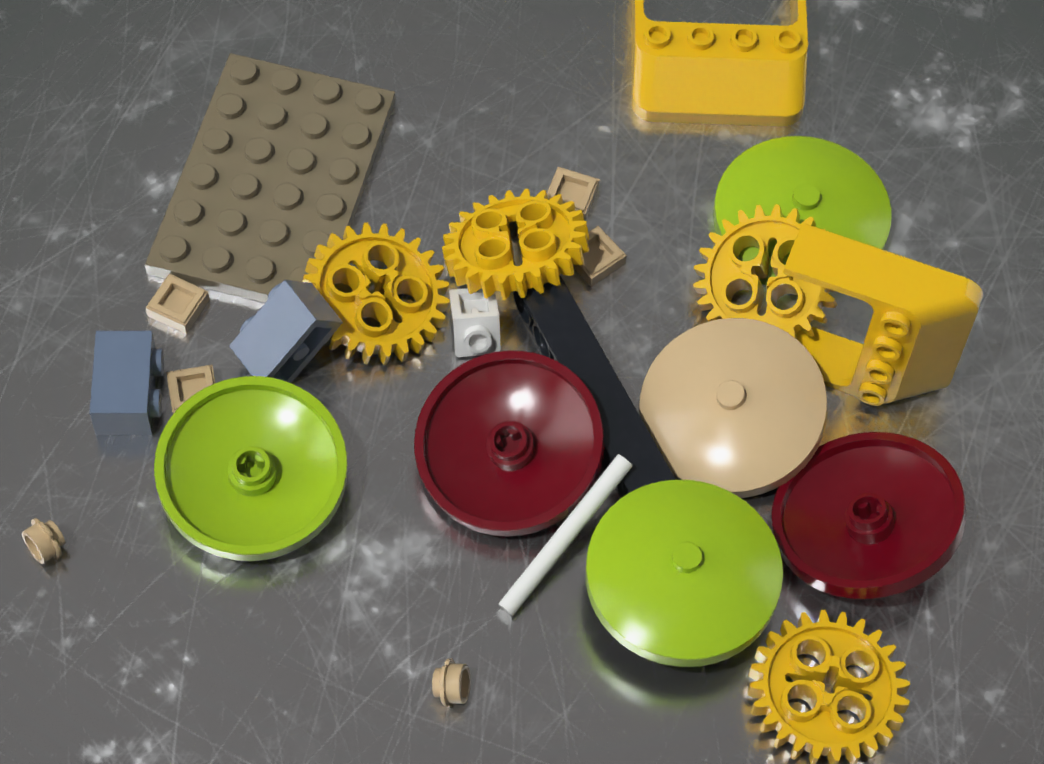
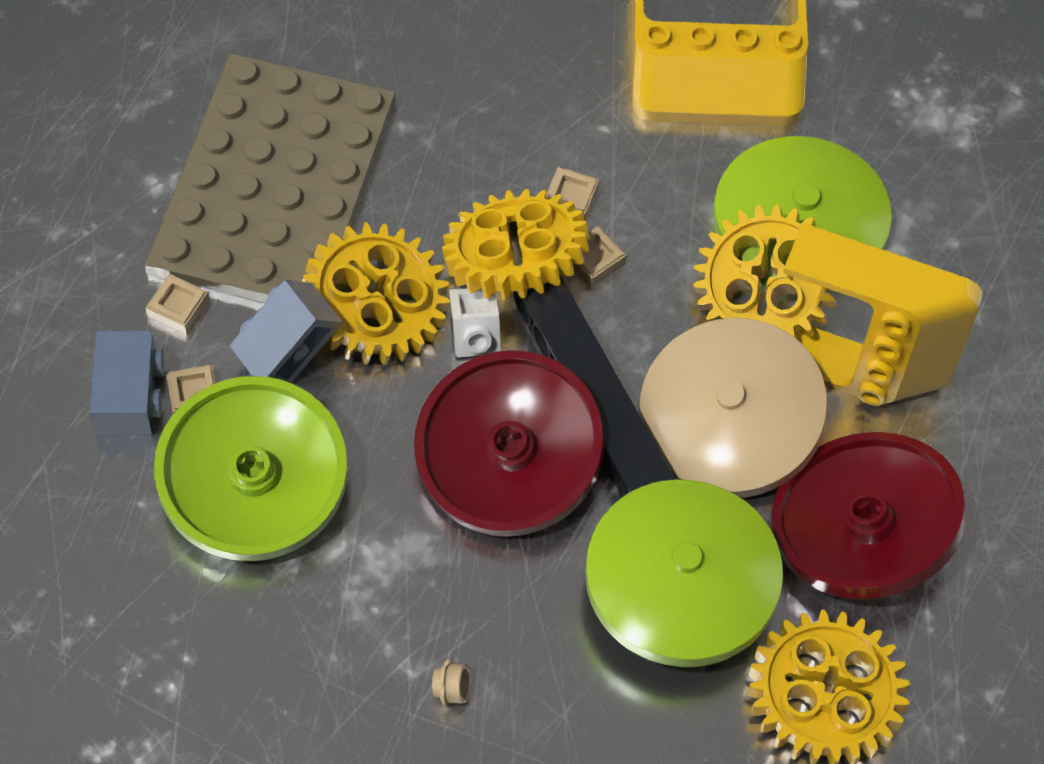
tan plate [22,518,66,564] -> none
white bar [498,454,633,616] -> none

